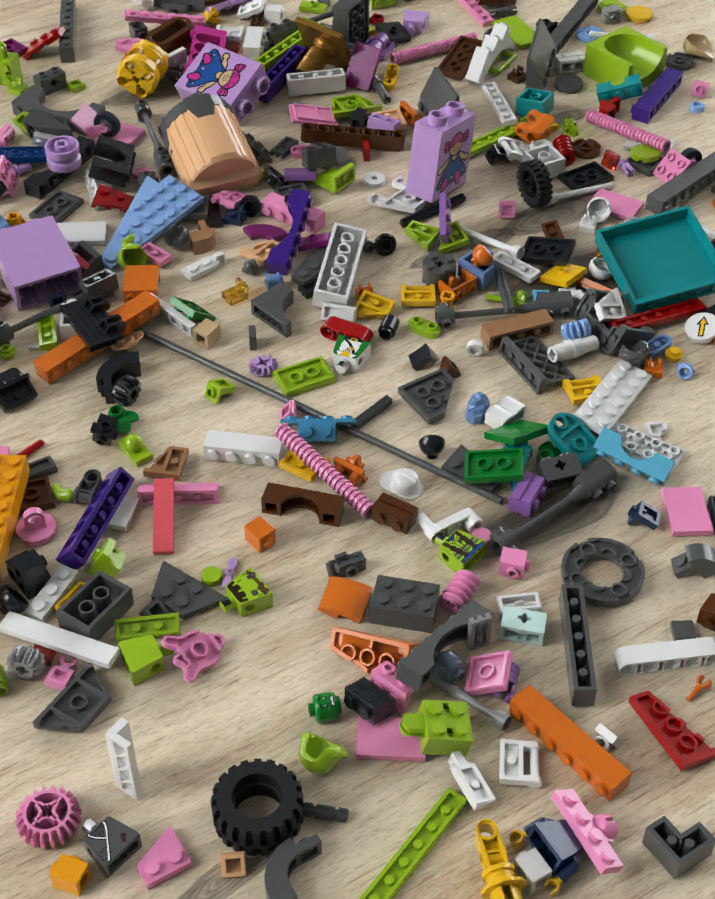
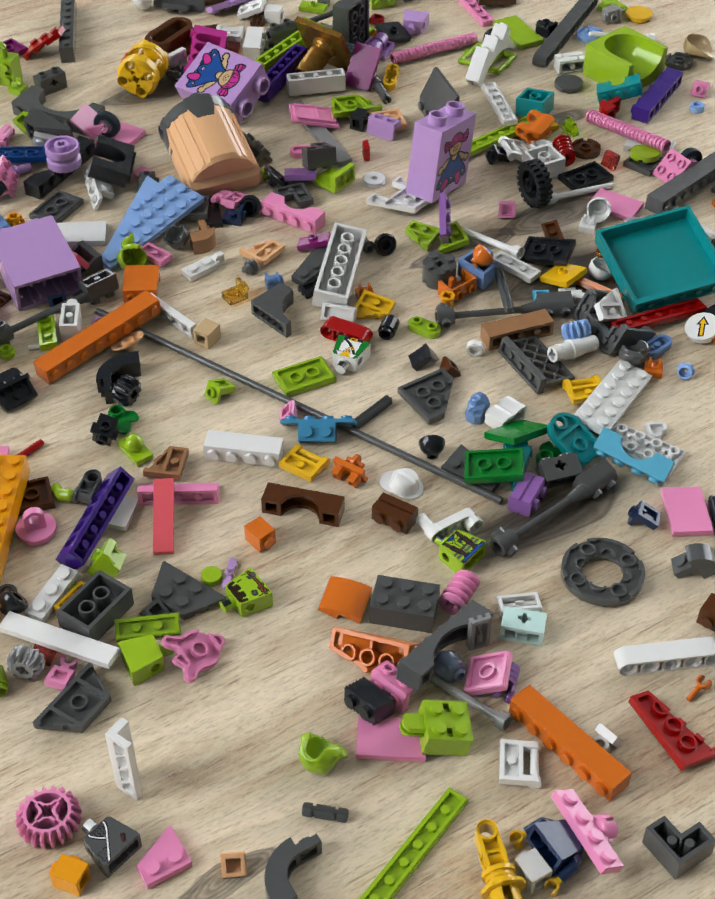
black brick [5,549,51,600] -> none
dark grey tile [28,455,58,480] -> none
black hinge [60,294,127,352] -> none
lime tile [66,78,86,93] -> none
red wing [91,184,135,212] -> none
bright pink wing [115,38,143,53] -> none
bright pink plate [123,9,206,27] -> none
dark grey brick [128,22,148,39] -> none
dark grey bar [134,99,176,180] -> none
green plate [169,296,216,322] -> none
yellow tile [203,7,221,25] -> none
black tyre [211,759,304,856] -> none
magenta tile [243,224,287,242] -> none
dark grey tile [249,325,257,351] -> none
lavender gear [249,354,278,376] -> none
dark purple arch [266,189,313,276] -> none
dark grey tile [270,136,299,159] -> none
bright pink piece [274,423,374,518] -> none
reddish brown beam [301,123,405,151] -> none
green head [308,692,342,723] -> none
dark grey piece [326,550,366,578] -> none
orange brick [399,100,423,128] -> none
black axle [399,193,466,228] -> none
yellow plate [401,284,436,307] -> none
reddish brown plate [438,35,483,80] -> none
white hinge [448,750,496,811] -> none
bright pink tile [471,527,491,546] -> none
lime piece [486,290,528,307] -> none
dark grey pin [490,5,517,18] -> none
bright pink brick [498,547,530,580] -> none
reddish brown tile [507,65,526,84] -> none
dark grey slope [525,18,557,90] -> none
dark grey brick [559,584,597,706] -> none
lavender pin [618,159,636,177] -> none
yellow plate [665,347,683,363] -> none
dark grey tile [670,620,696,641] -> none

